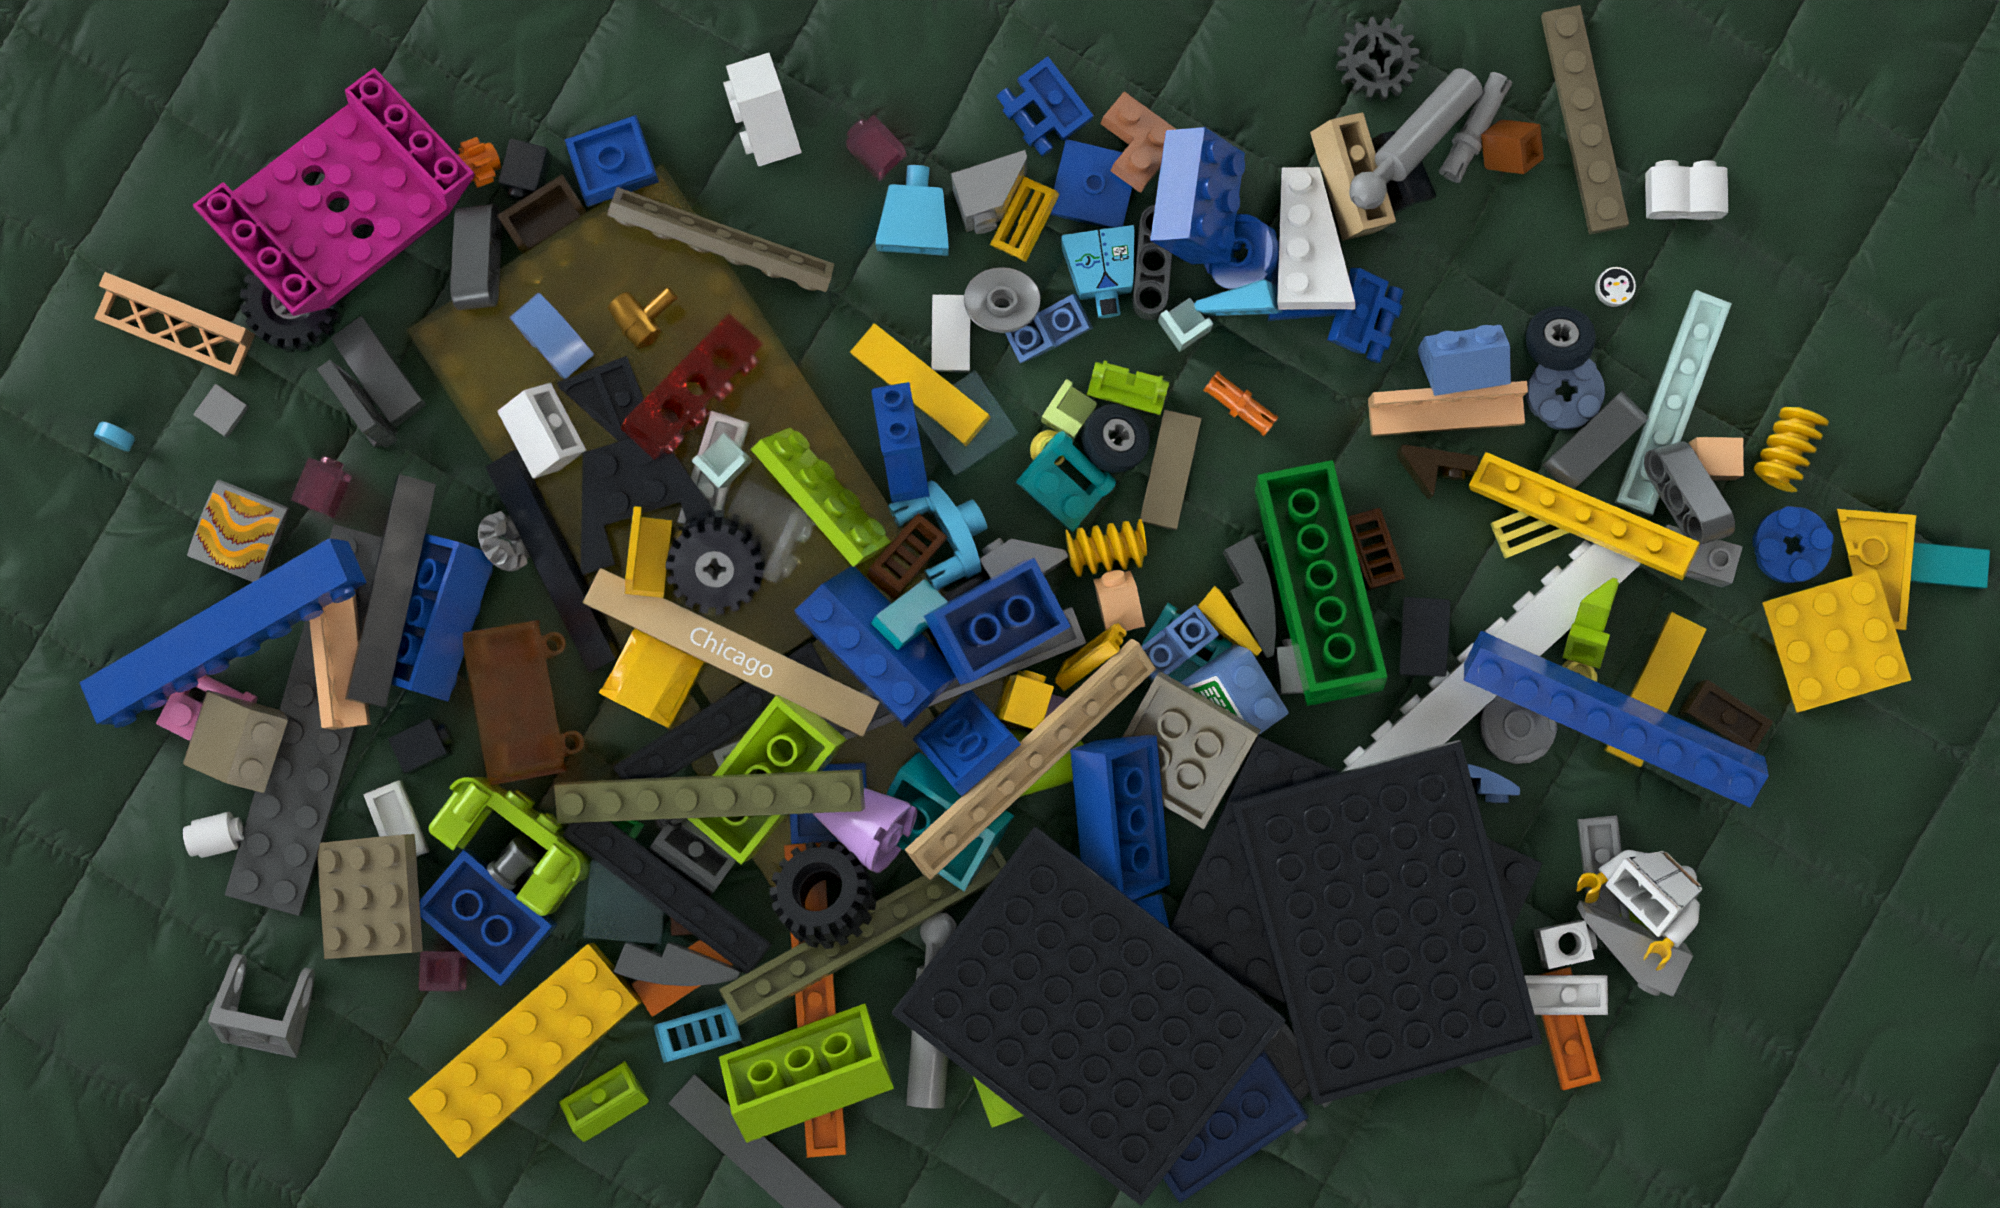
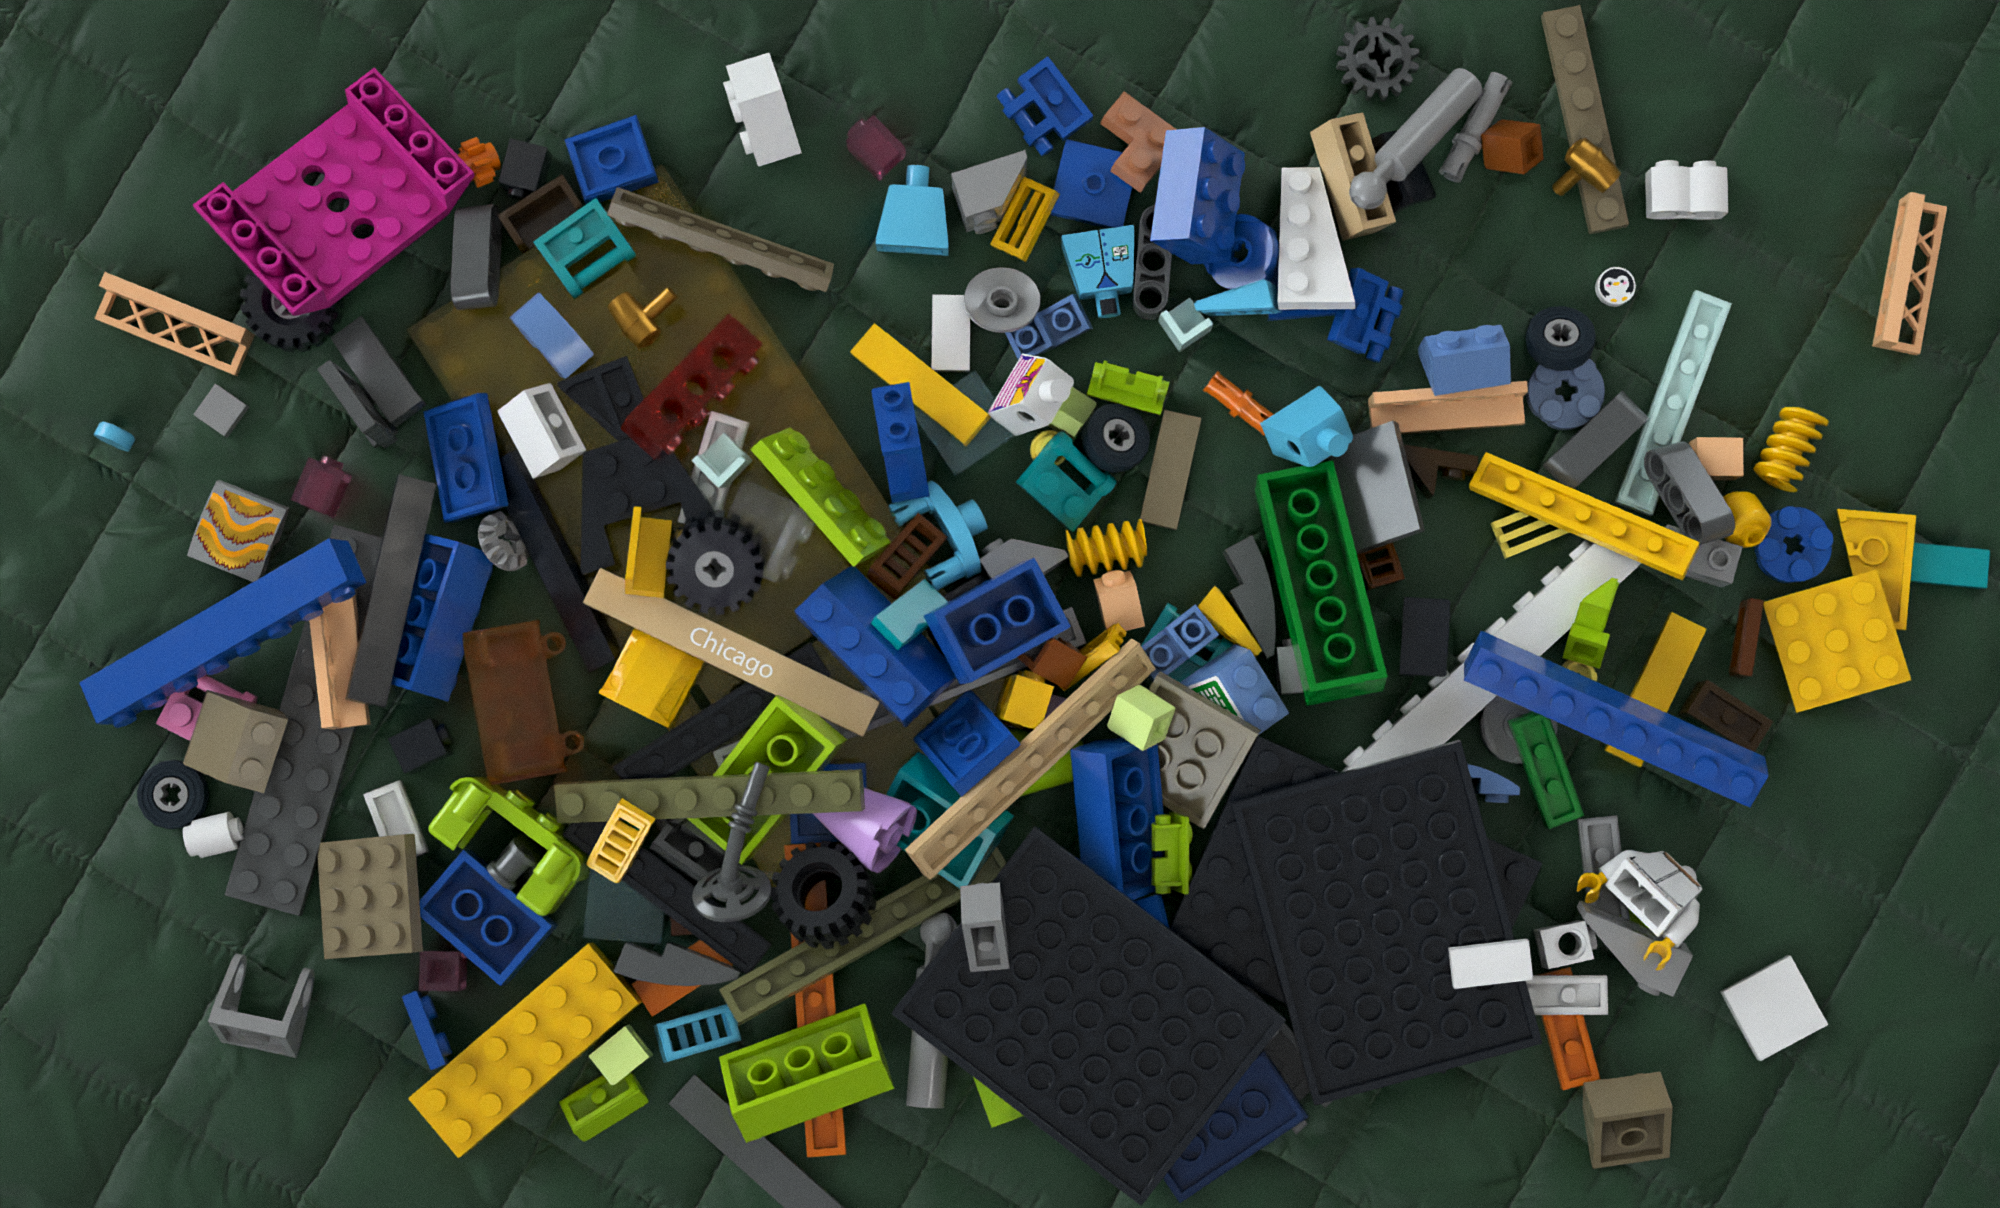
none -> black bush [137,760,209,829]
none -> blue plate [402,991,453,1070]
none -> blue tile [423,393,509,523]
none -> teal plate [533,198,637,299]
none -> yellow slope [586,798,655,883]
none -> yellowish green panel [589,1024,653,1085]
none -> dark grey dish [692,762,772,922]
none -> light grey slope [960,882,1010,972]
none -> white torso [988,354,1074,436]
none -> dark orange panel [1017,637,1087,690]
none -> yellowish green panel [1107,685,1176,751]
none -> lime hinge [1151,812,1193,895]
none -> medium azure torso [1260,386,1353,467]
none -> dark grey tile [1327,420,1425,555]
none -> white tile [1448,939,1533,989]
none -> green tile [1508,711,1584,829]
none -> pearl gold piece [1552,137,1621,196]
none -> dark tan slope [1582,1072,1673,1169]
none -> white tile [1720,955,1828,1061]
none -> yellow head [1723,491,1771,548]
none -> reddish brown tile [1729,598,1764,679]
none -> light nougat fence [1872,192,1947,355]

